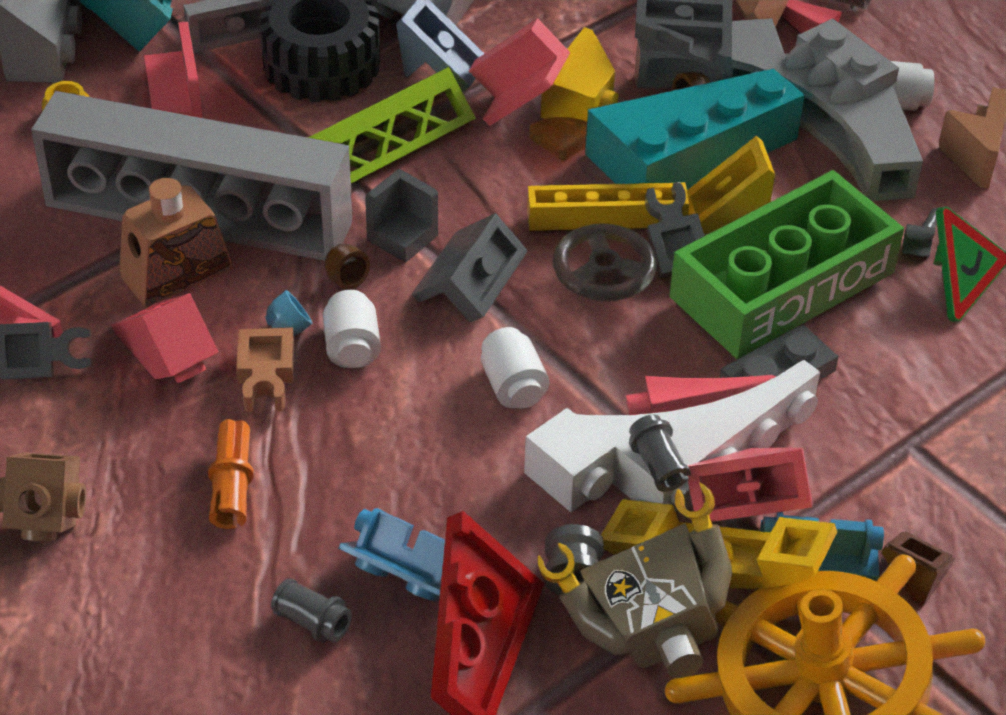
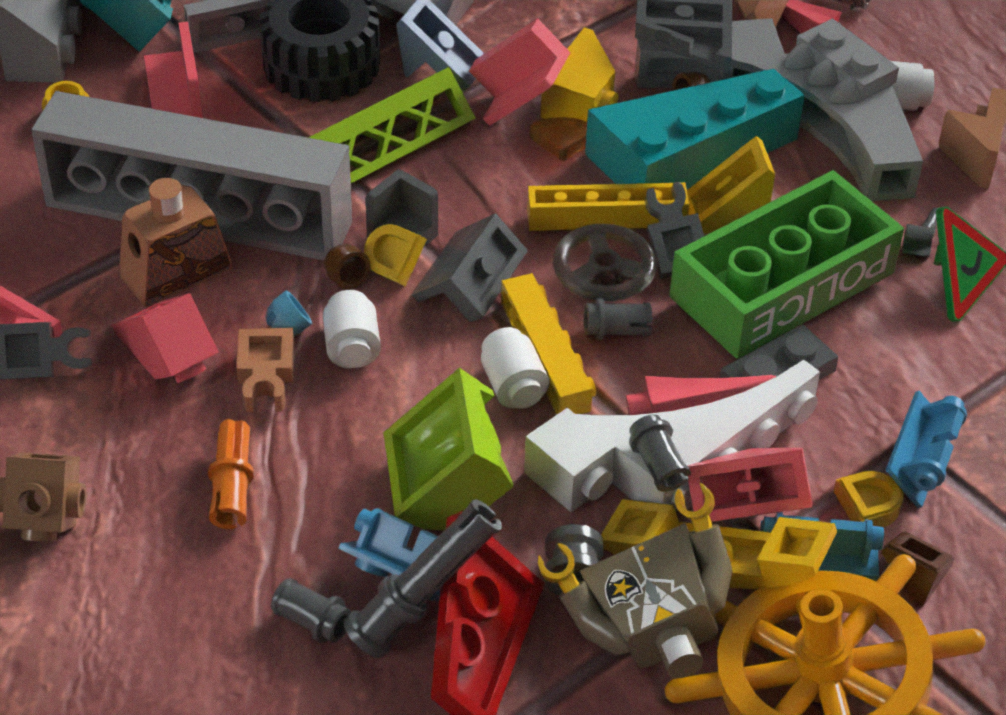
none -> dark grey pin [344,500,502,658]
none -> yellow tile [364,224,427,287]
none -> lime brick [383,367,513,530]
none -> yellow piece [501,273,596,414]
none -> dark grey pin [583,298,653,341]
none -> yellow tile [833,471,903,527]
none -> dark azure hinge [885,390,967,508]

